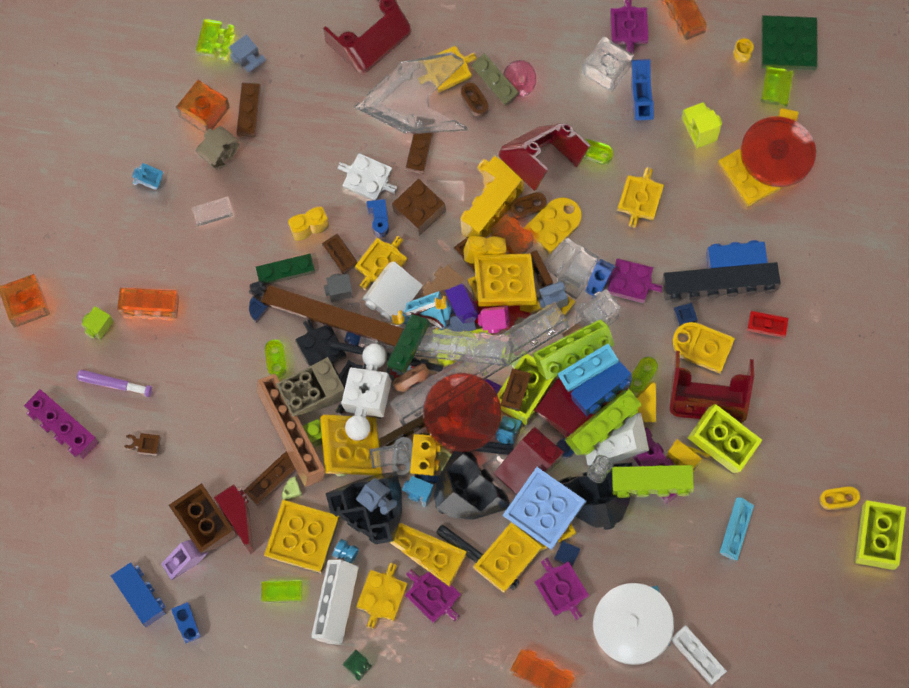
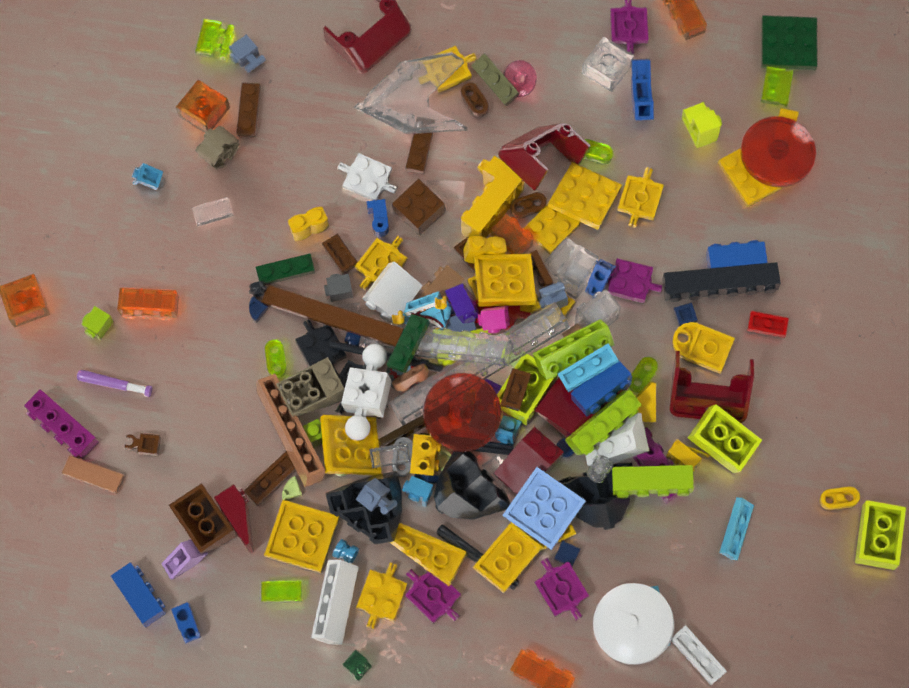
yellow wheel [733,38,754,63] -> none
none -> nougat tile [62,455,124,494]
none -> yellow plate [547,162,622,230]

